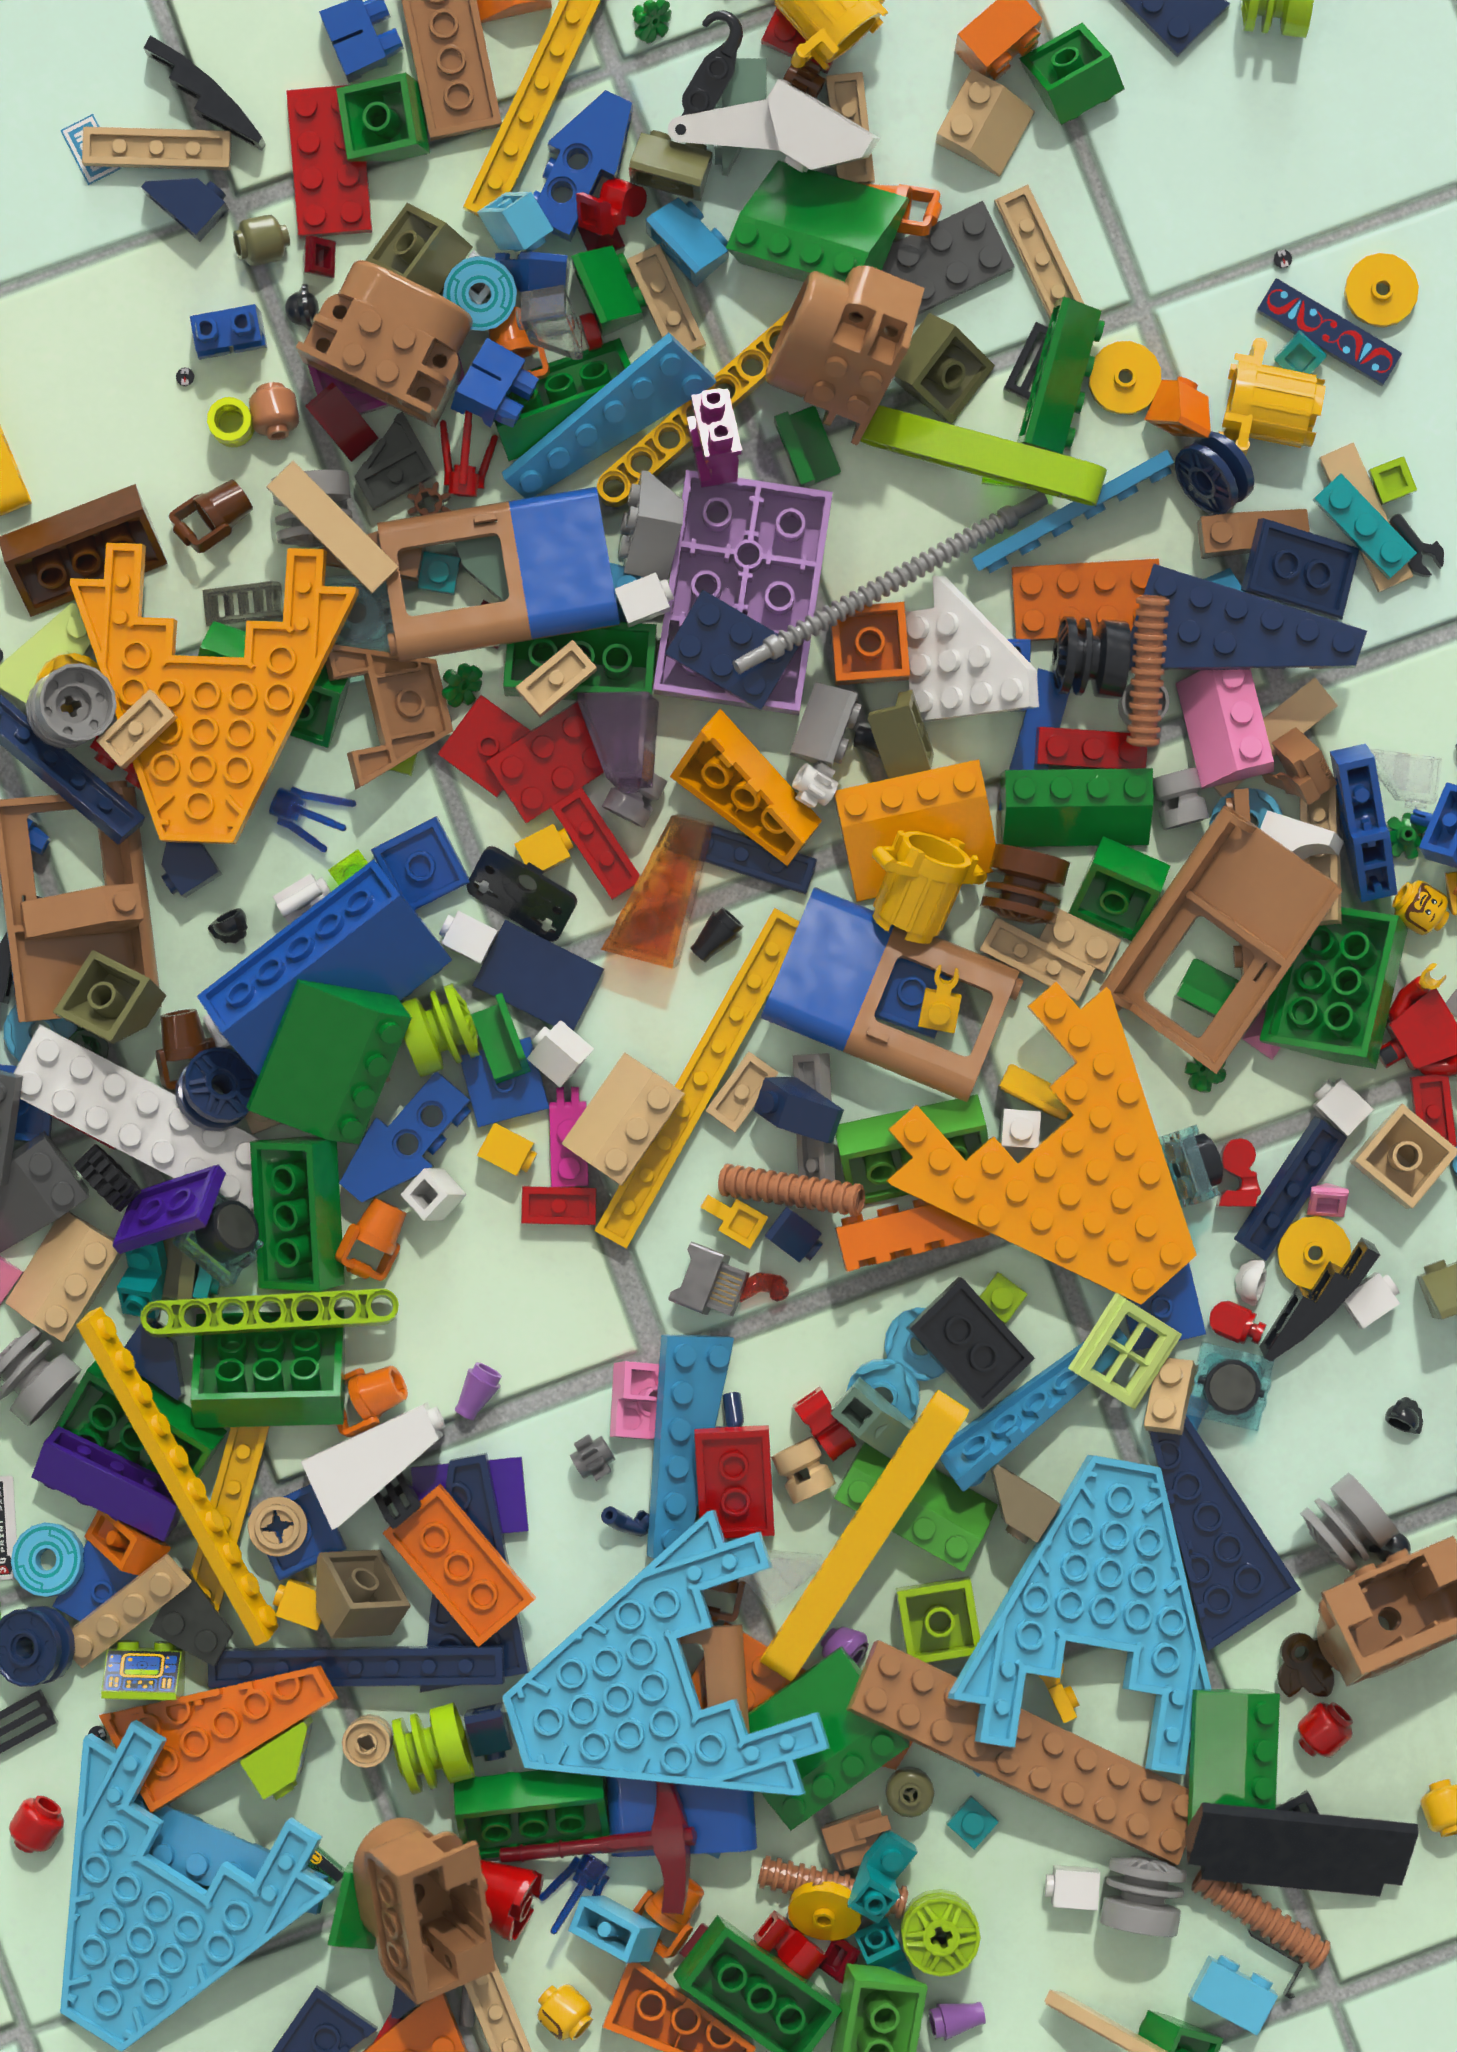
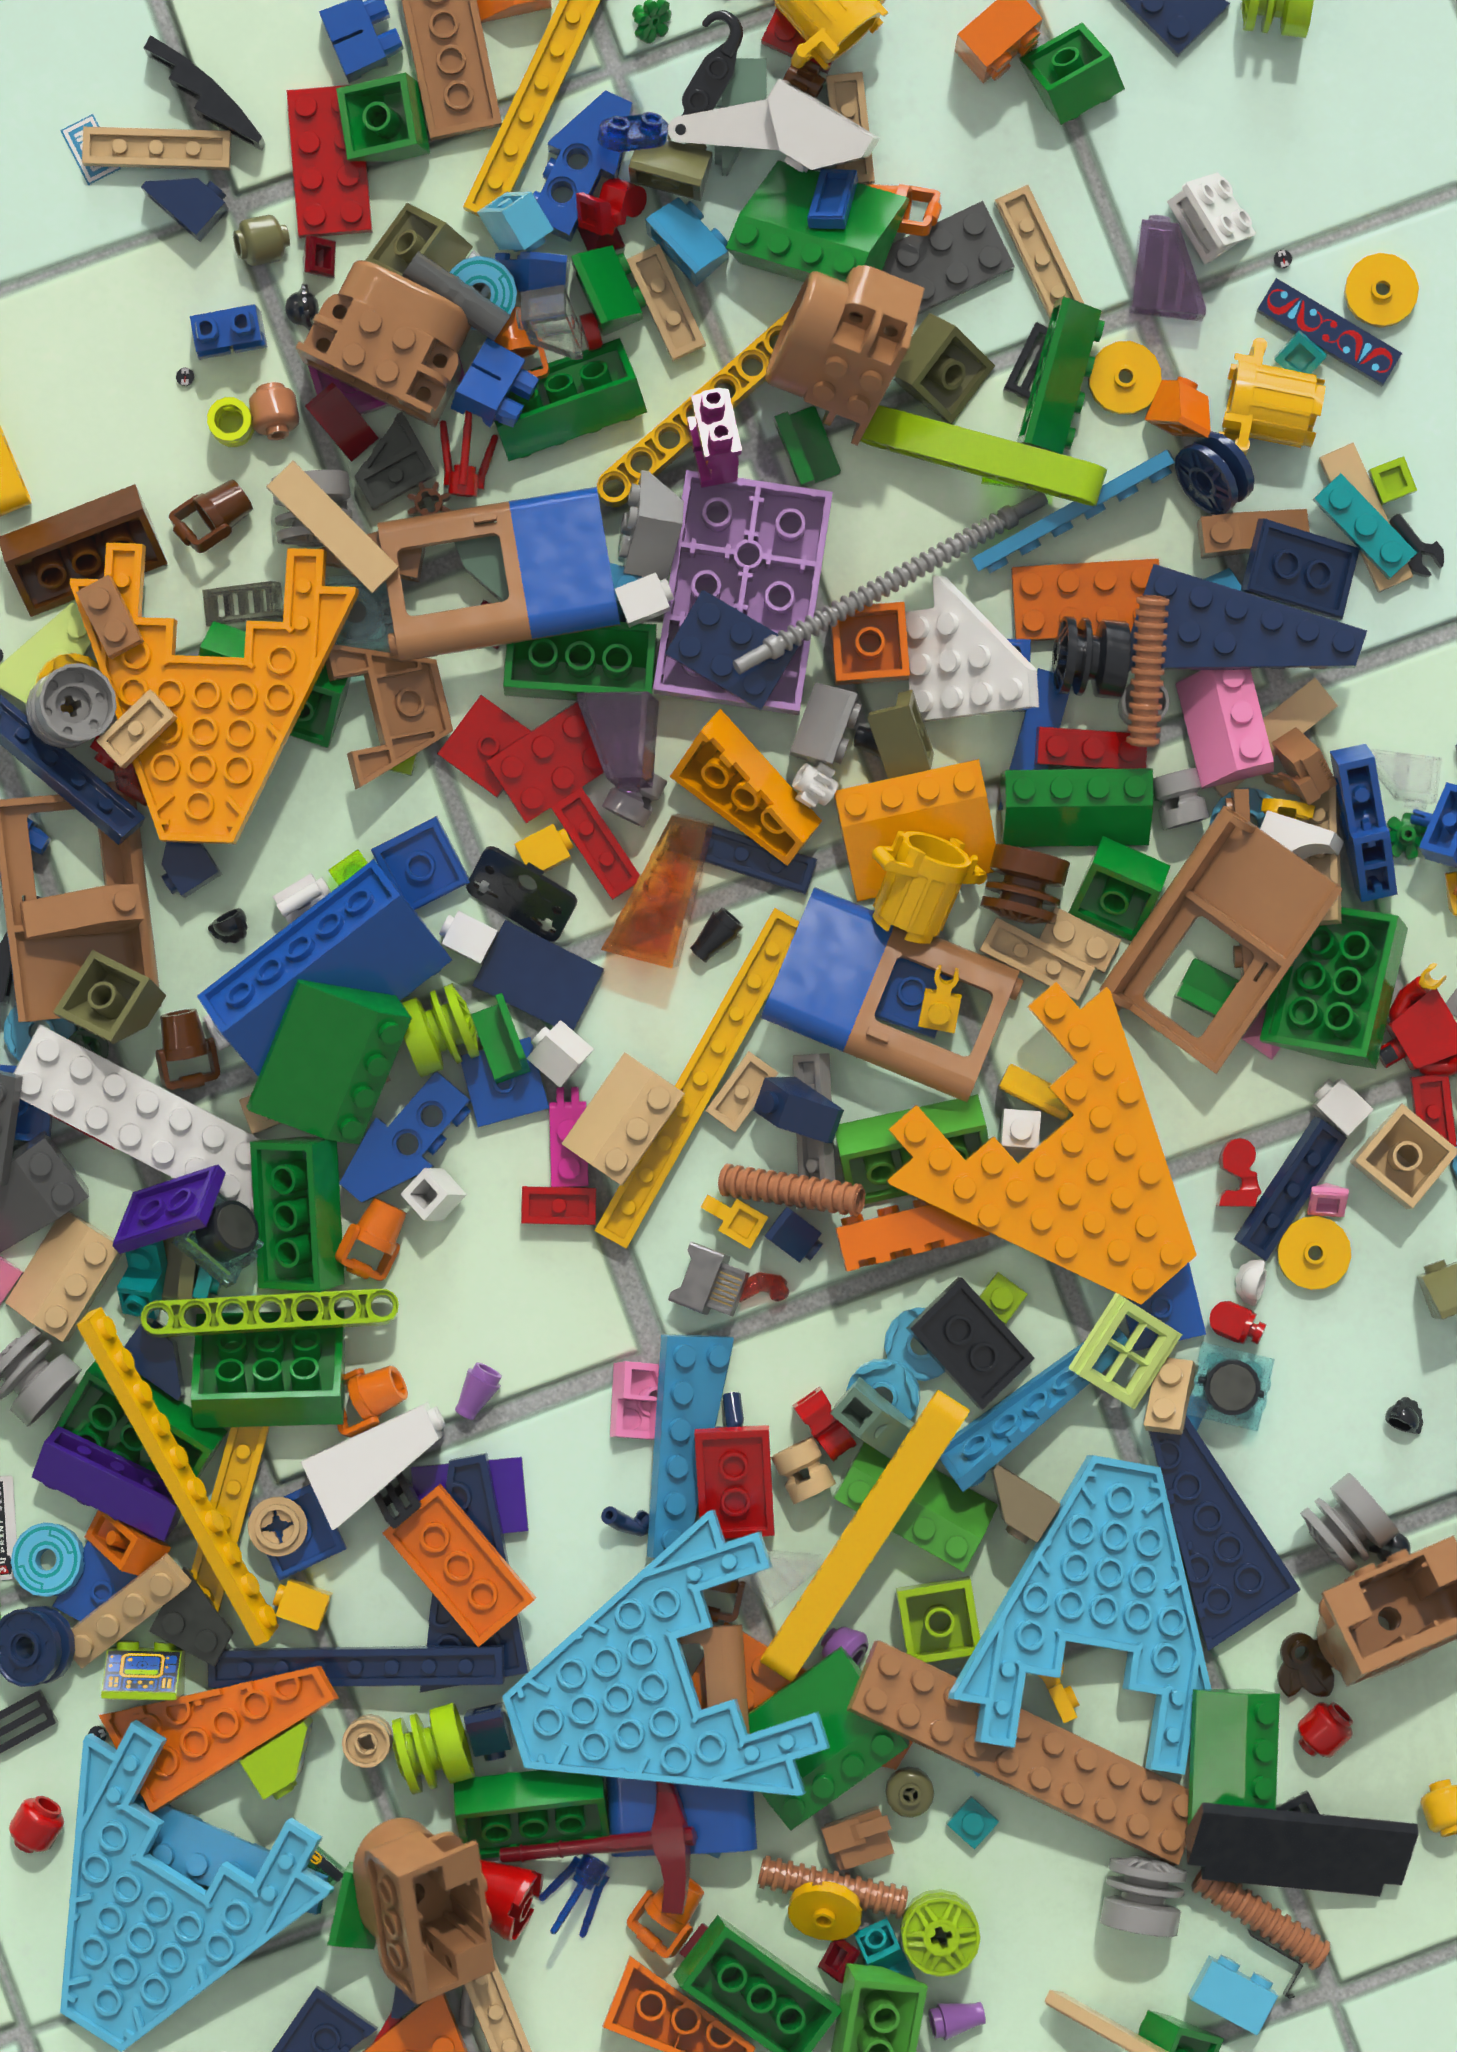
black tyre [74,1144,142,1212] -> none
dark blue wheel [175,1047,258,1132] -> none
clear blue plant [269,786,356,853] -> none
dark tan slope [316,1550,411,1639] -> none
teal plate [418,551,461,595] -> none
green plant [442,663,483,708] -> none
yellow brick [477,1123,537,1176] -> none
dark azure wing [502,333,717,498] -> none
tan plate [516,640,597,718] -> none
yellow head [537,1984,593,2041] -> none
medium azure brick [568,1895,663,1963] -> none
flat silver gear [570,1434,616,1481] -> none
red leg [753,1910,828,1980] -> none
teal slope [847,1830,918,1924] -> none
tan slope [935,69,1035,177] -> none
white brick [1045,1865,1100,1910] -> none
clear light blue piece [1158,1124,1223,1208] -> none
green plant [1185,1057,1226,1093] -> none
black slope [1259,1237,1380,1361] -> none
white brick [1342,1272,1400,1329] -> none
yellow head [1392,880,1450,935] -> none
none -> medium nougat plate [76,575,144,659]
none -> clear red arm [113,762,147,807]
none -> dark grey axle [402,251,511,341]
none -> clear blue plate [597,112,669,152]
none -> blue tile [807,169,858,229]
none -> clear purple slope [1129,215,1206,321]
none -> white bracket [1167,172,1256,264]
none -> yellow tile [1261,798,1315,820]

